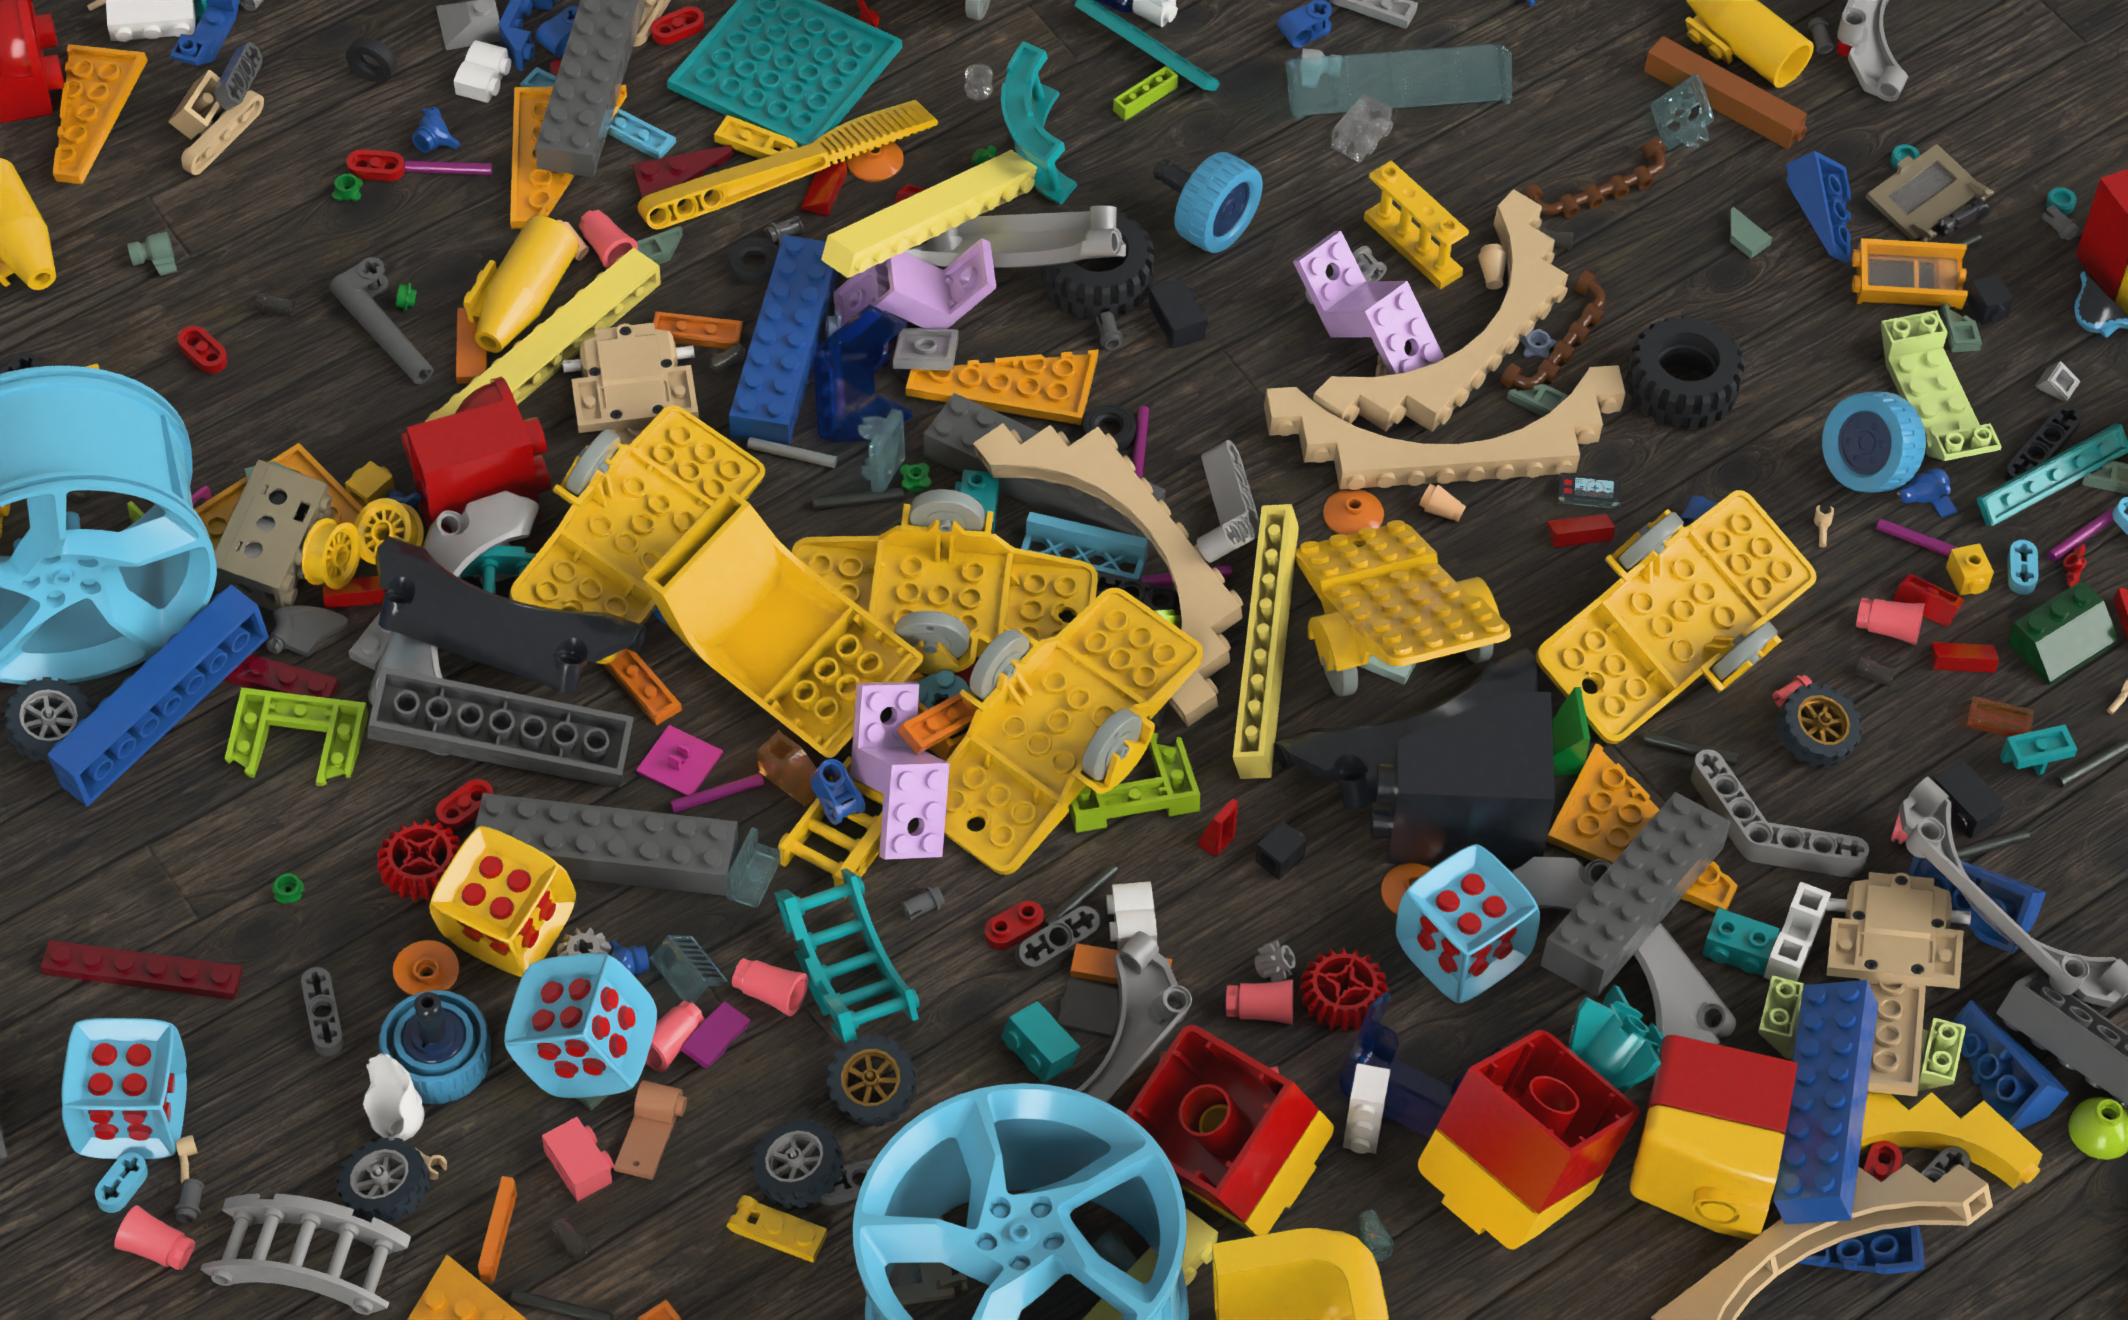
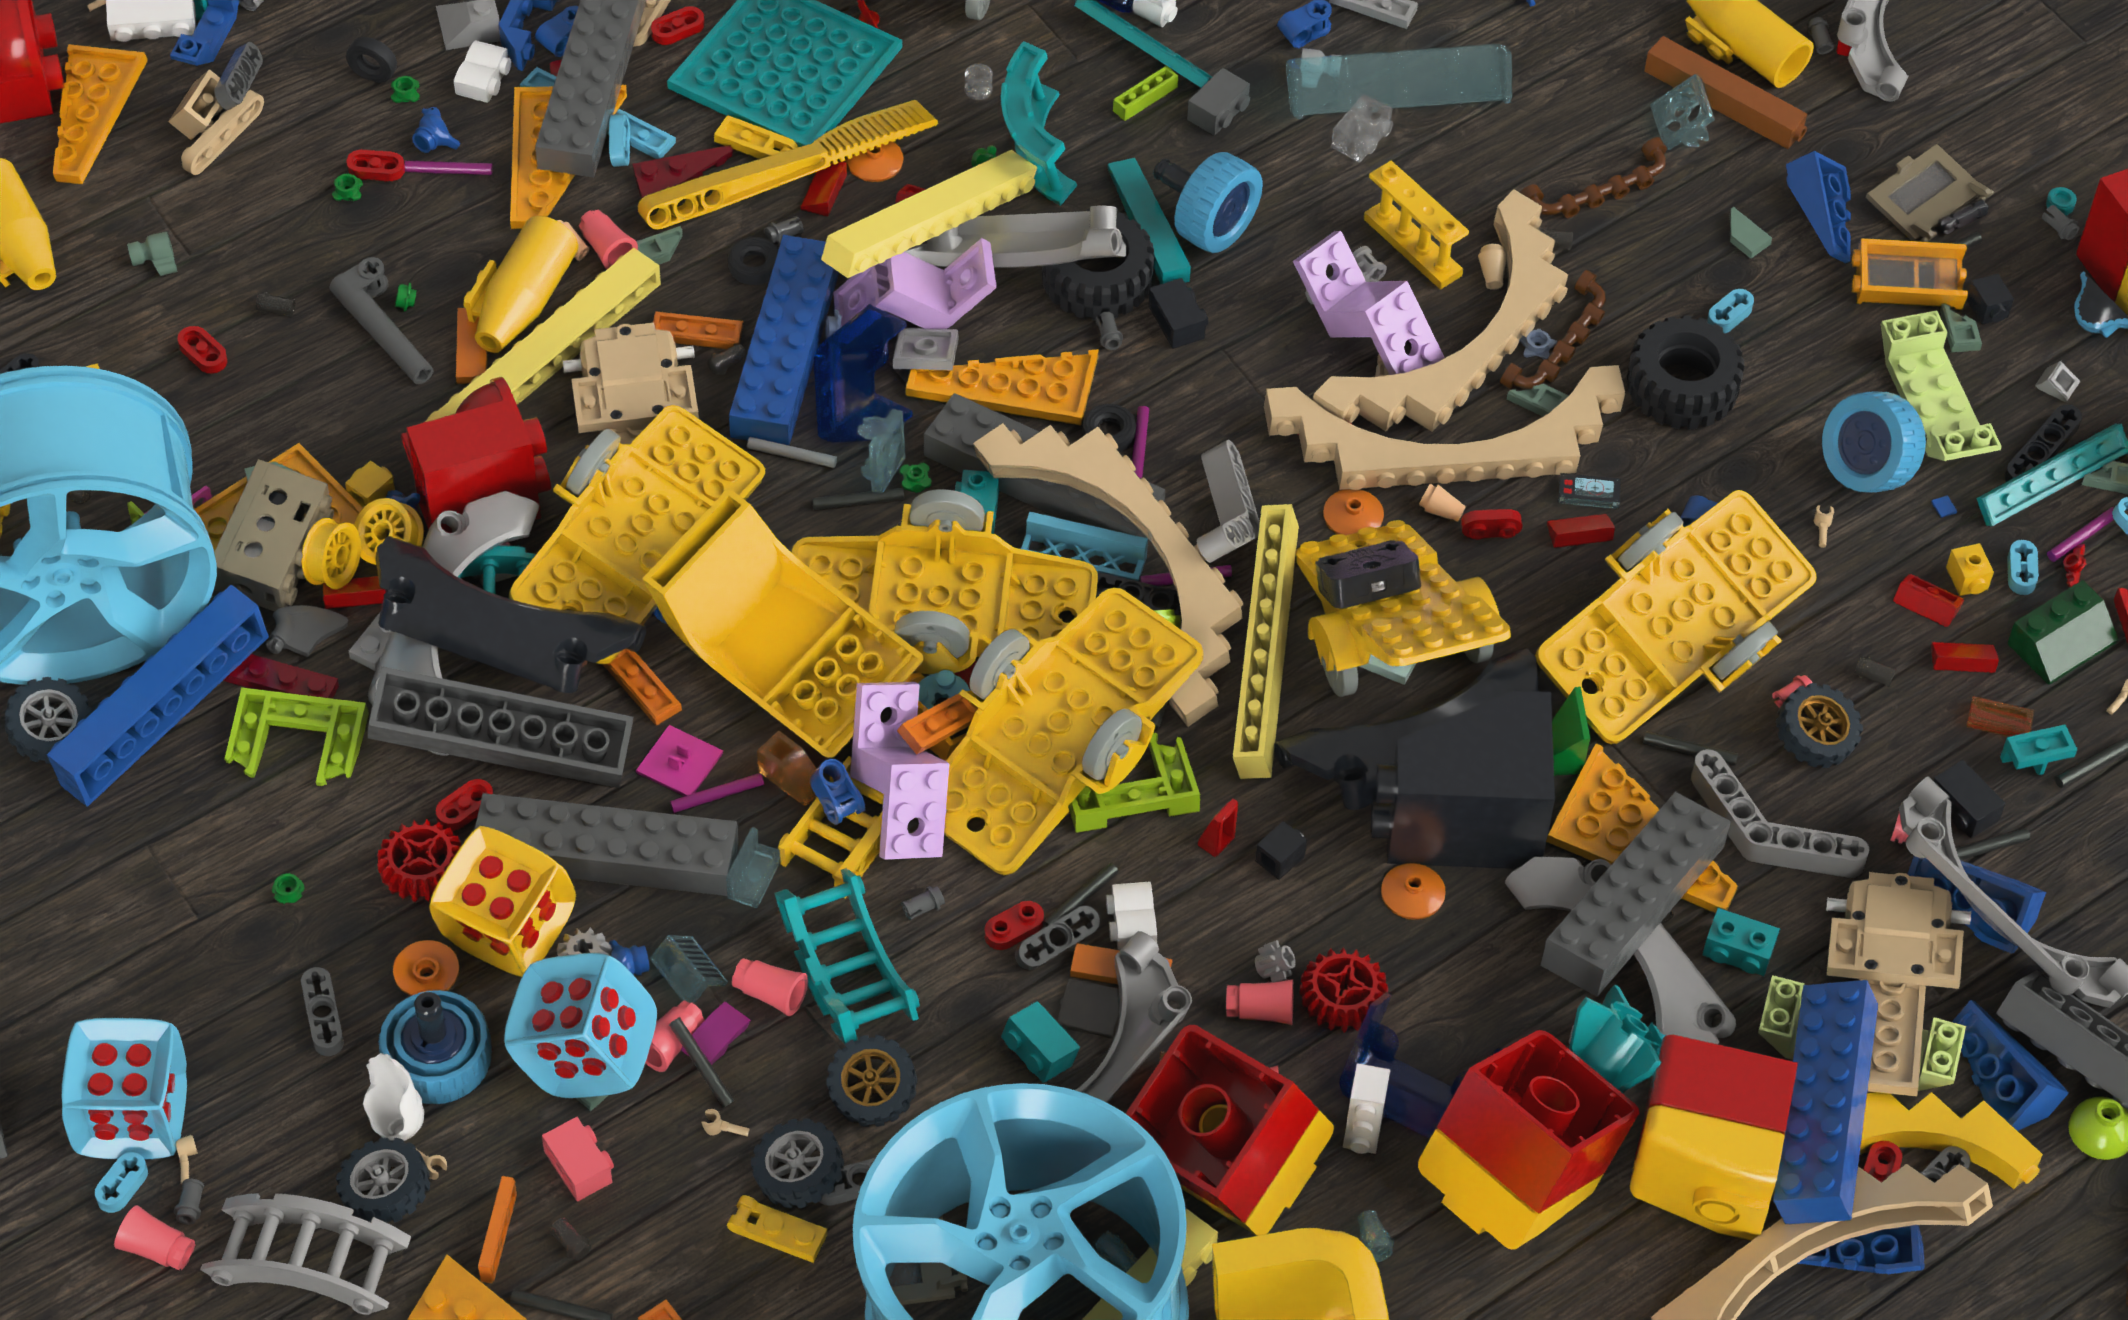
dark red plate [41,940,243,1000] -> none
nougat door [614,1080,687,1180] -> none
medium azure piece [1396,844,1540,1003] -> none
white arch [1764,882,1831,982] -> none
coral plant [1856,598,1925,646] -> none
magenta bar [1876,518,1959,557] -> none
teal tile [1890,144,1920,170] -> none
blue animal [1897,468,1951,503] -> none
none -> green plate [391,76,420,103]
none -> medium azure beam [609,113,630,167]
none -> pearl dark grey bar [669,1017,734,1108]
none -> tan hand [701,1109,750,1137]
none -> teal slope [1107,158,1191,284]
none -> dark grey brick [1187,68,1250,136]
none -> black axle [1315,540,1421,608]
none -> red plate [1461,509,1523,539]
none -> medium azure beam [1707,289,1754,333]

